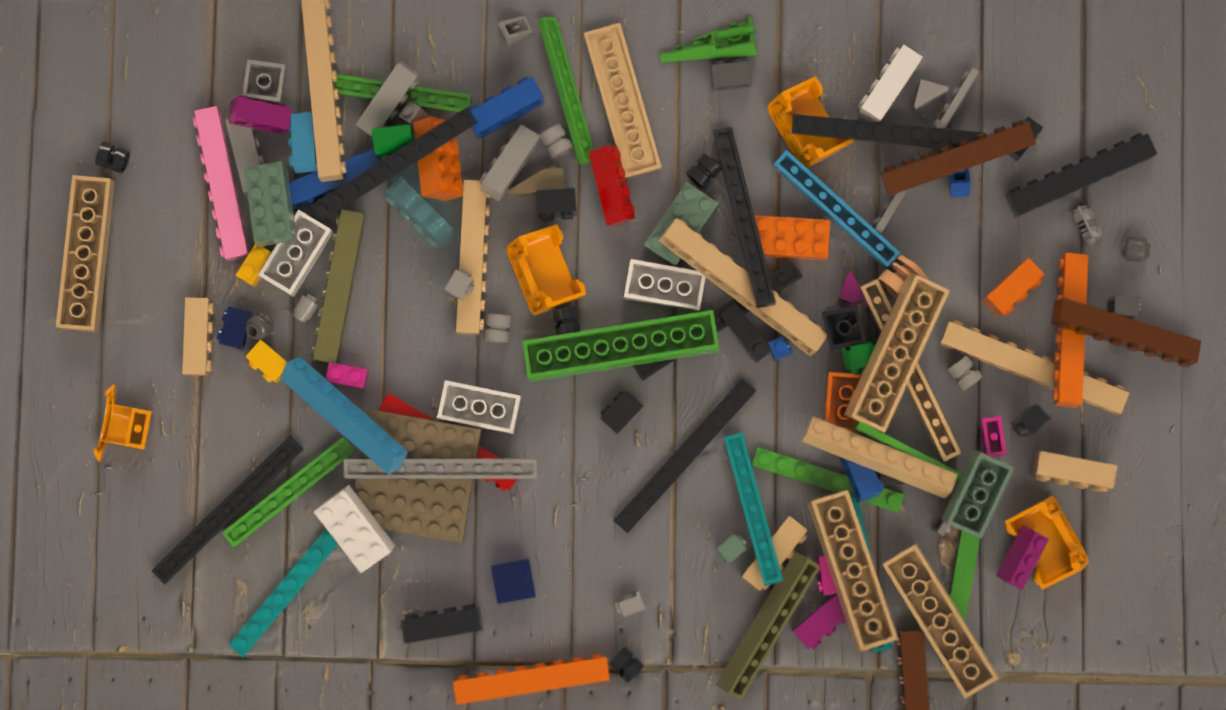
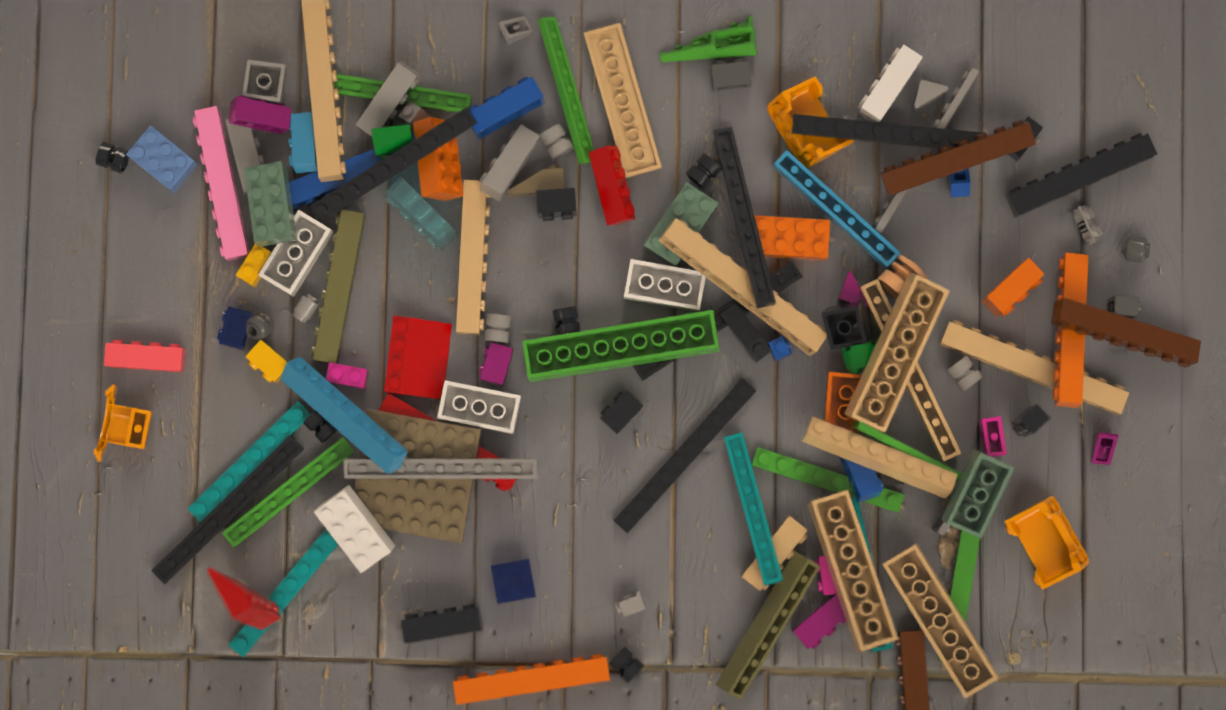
tan brick [56,175,115,333] -> none
tan brick [182,297,214,376] -> none
light grey brick [444,269,475,301] -> none
light orange windscreen [506,224,586,315] -> none
sand green brick [715,534,747,564] -> none
magenta brick [996,525,1049,590] -> none
tan brick [1030,451,1117,493] -> none
none -> coral brick [104,340,186,372]
none -> medium blue brick [126,125,198,193]
none -> teal plate [188,401,311,522]
none -> red slope [206,567,281,630]
none -> black wheel [303,411,337,443]
none -> red slope [384,316,452,400]
none -> magenta brick [478,342,514,387]
none -> magenta slope [1091,432,1118,465]

